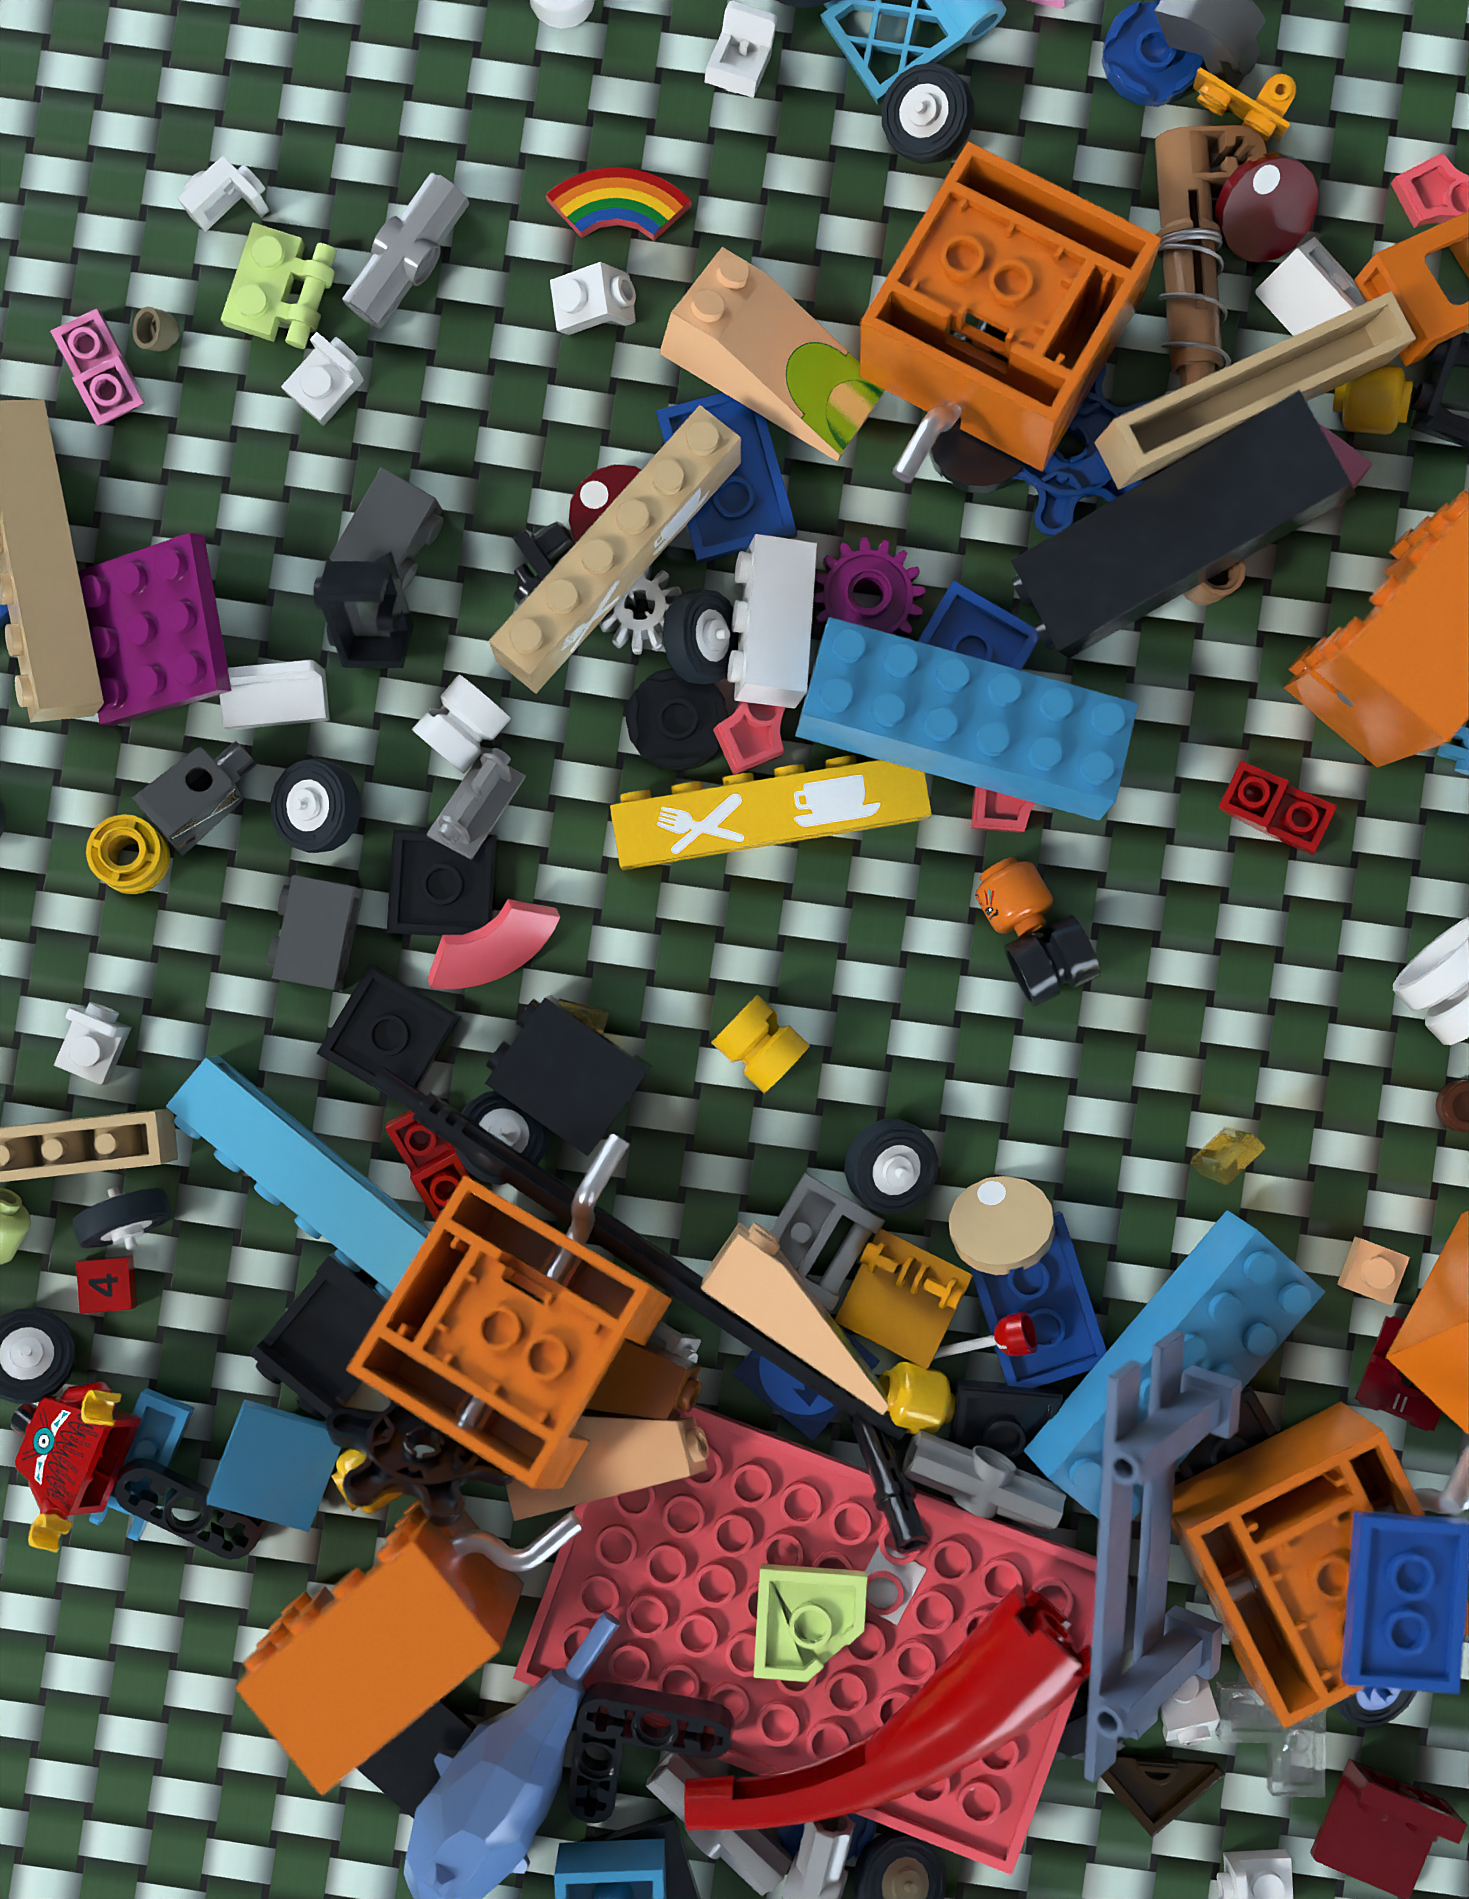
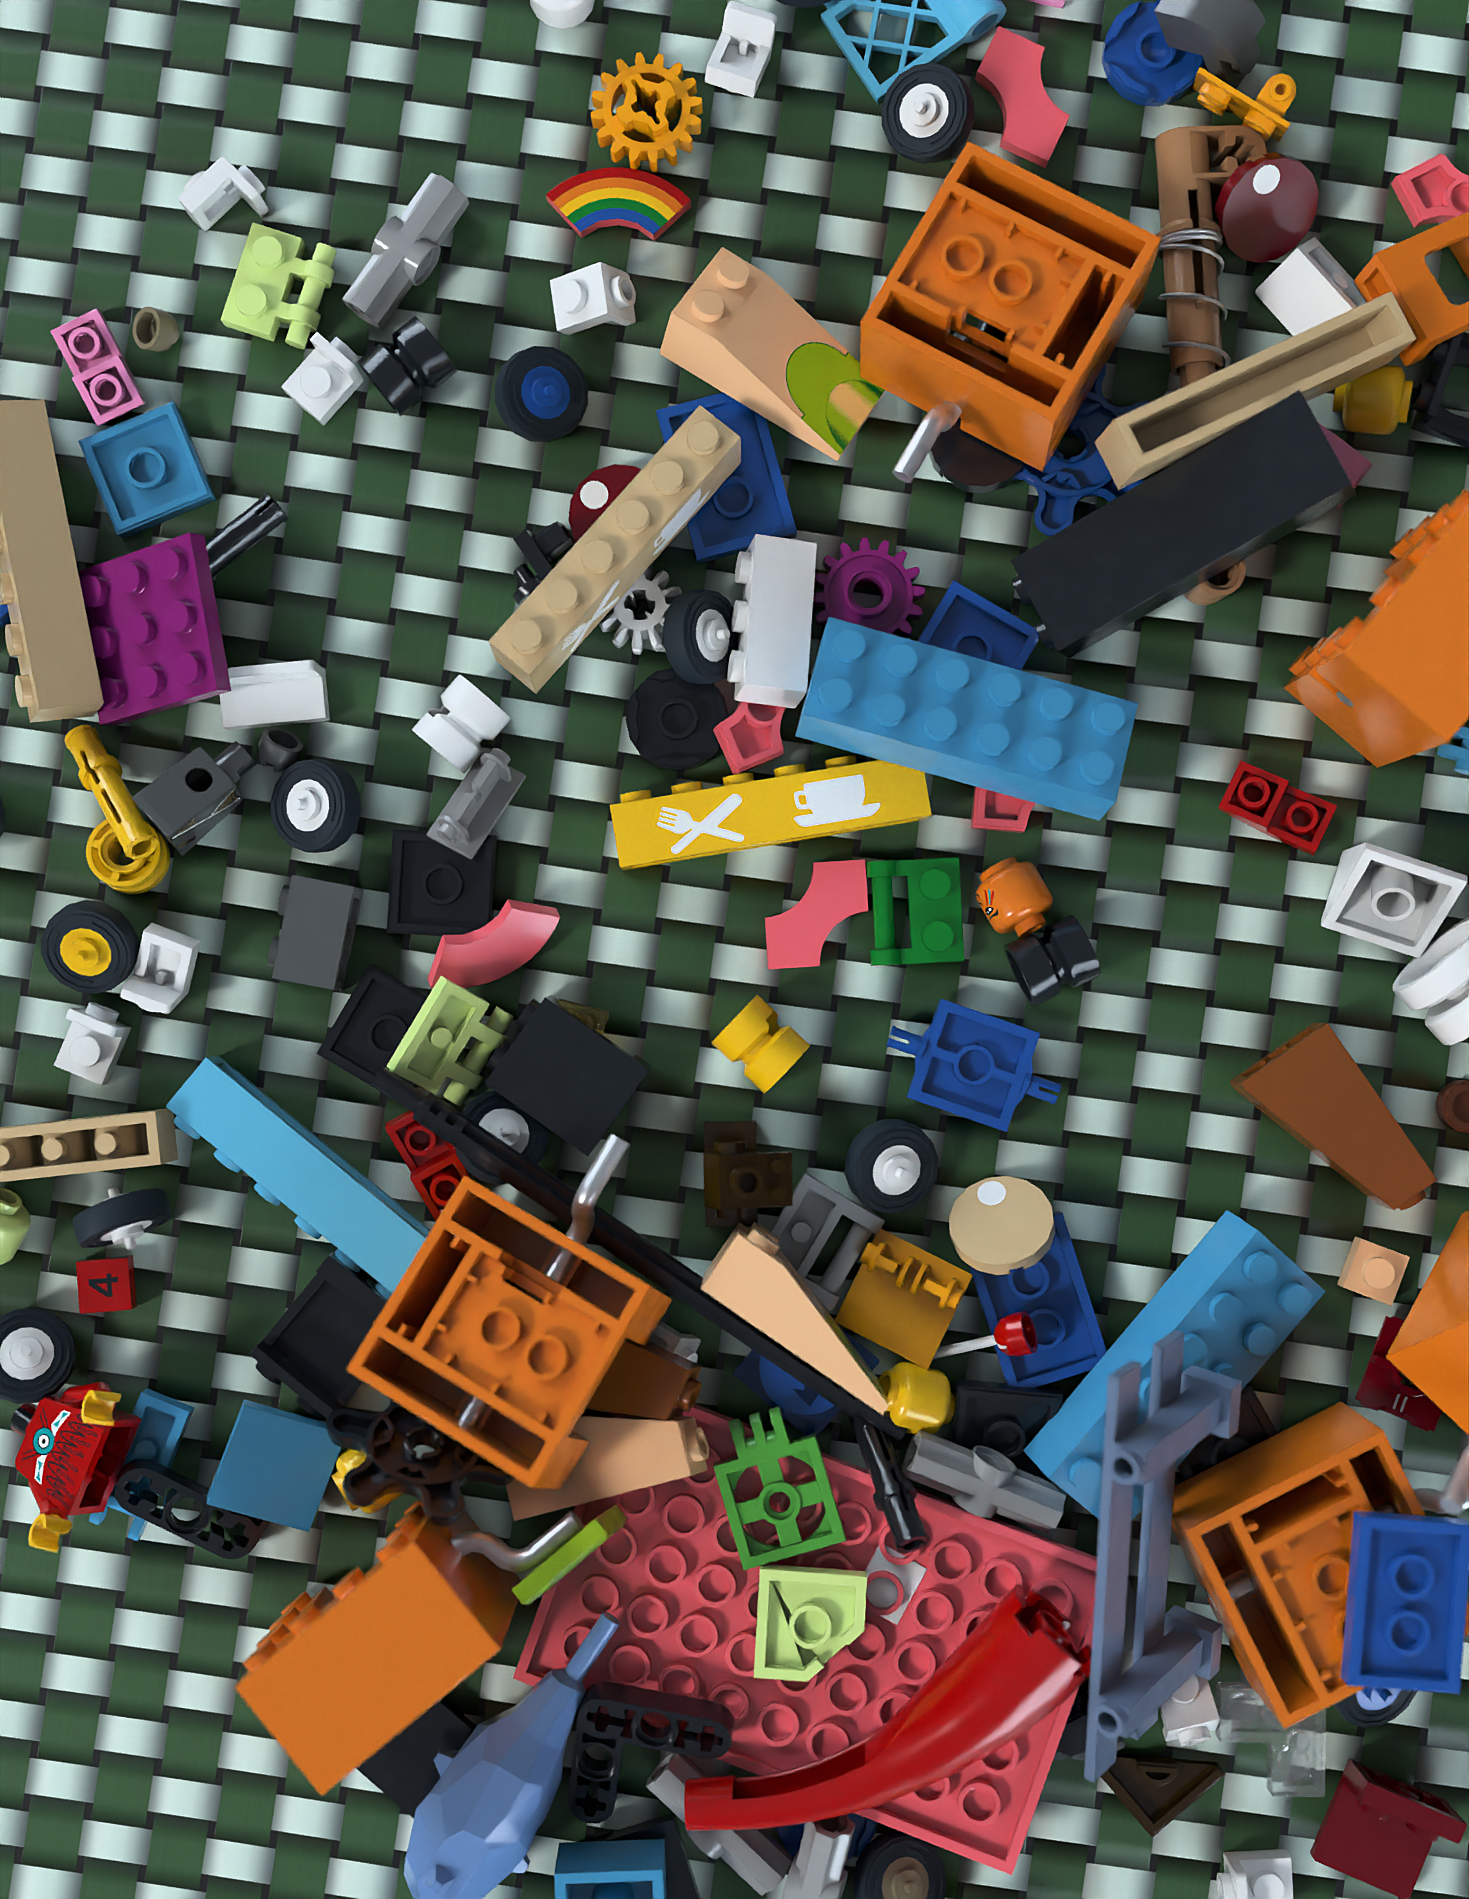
black window [314,552,414,669] -> none
dark grey brick [329,467,444,590] -> none
clear yellow tile [1191,1127,1266,1185] -> none
none -> black wheel [41,900,139,994]
none -> yellow pin [64,725,158,860]
none -> dark azure tile [78,401,217,539]
none -> white bracket [120,923,201,1014]
none -> black pin [206,492,289,584]
none -> dark grey hinge [257,727,303,772]
none -> black wheel [357,316,457,417]
none -> yellowish green plate [387,976,514,1106]
none -> black wheel [495,346,588,442]
none -> lime tile [512,1504,628,1605]
none -> light orange gear [590,52,703,173]
none -> dark brown tile [703,1120,793,1227]
none -> bright green piece [713,1406,846,1570]
none -> coral tile [765,859,869,970]
none -> green plate [865,857,964,966]
none -> blue plate [886,999,1061,1132]
none -> coral tile [975,26,1070,168]
none -> dark orange slope [1229,1023,1437,1210]
none -> white slope [1321,842,1468,959]

